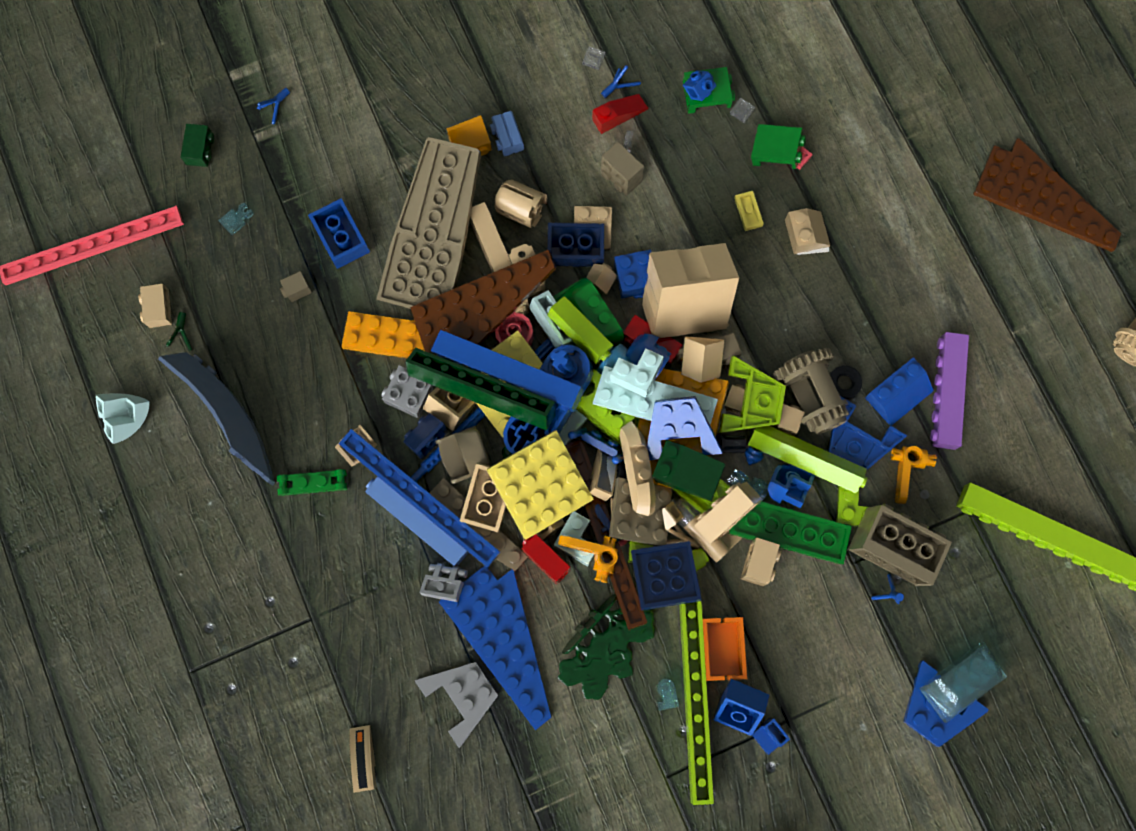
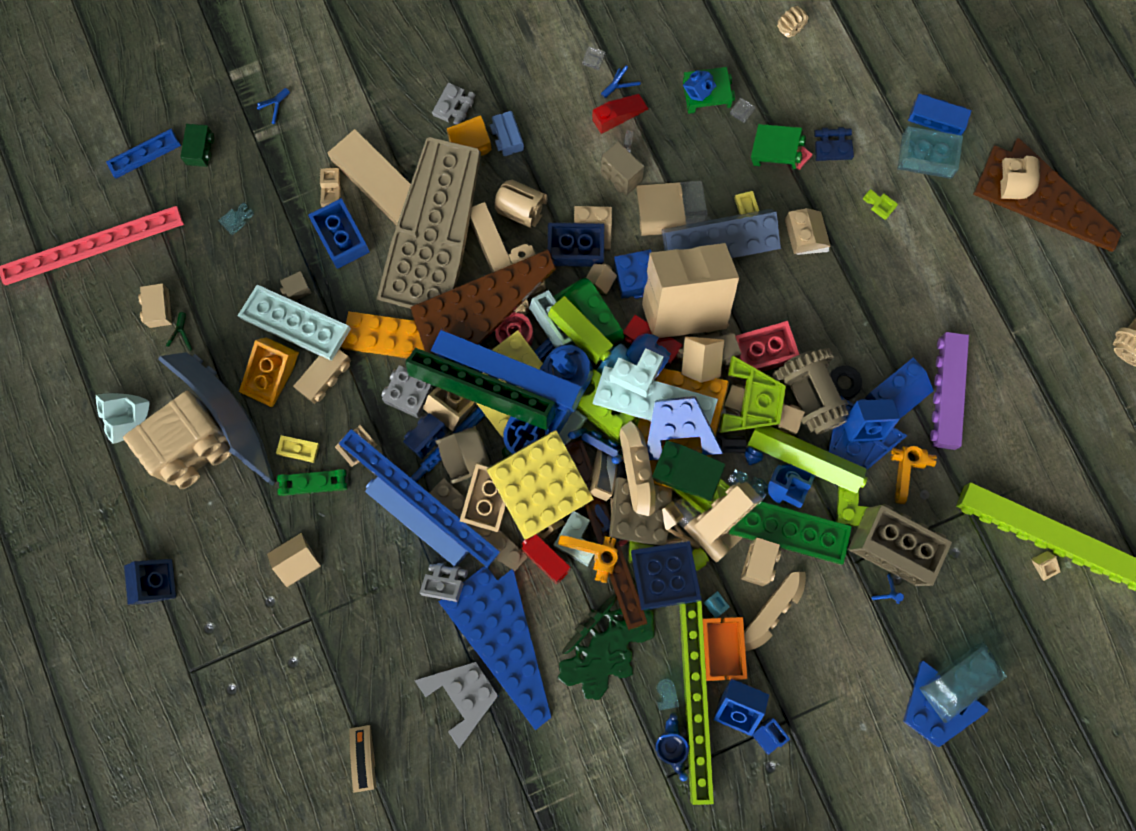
none -> blue tile [106,128,181,179]
none -> tan brick [123,391,231,489]
none -> dark blue slope [124,559,176,605]
none -> light aqua plate [238,285,351,361]
none -> light orange slope [239,337,299,407]
none -> tan slope [267,533,321,587]
none -> light yellow plate [276,435,320,463]
none -> tan brick [293,350,351,404]
none -> tan slope [320,168,340,207]
none -> tan brick [328,129,411,226]
none -> light grey plate [432,82,476,125]
none -> tan door [636,181,711,236]
none -> dark blue piece [656,712,689,781]
none -> sand blue brick [662,209,781,258]
none -> medium azure plate [703,591,730,618]
none -> coral brick [735,321,800,372]
none -> tan brick [744,572,806,651]
none -> tan gear [777,6,809,38]
none -> dark blue plate [814,127,854,161]
none -> blue brick [843,398,900,442]
none -> lime plate [863,189,898,220]
none -> clear light blue brick [897,126,963,179]
none -> blue brick [908,94,972,137]
none -> tan brick [1000,155,1040,199]
none -> tan slope [1032,551,1061,581]

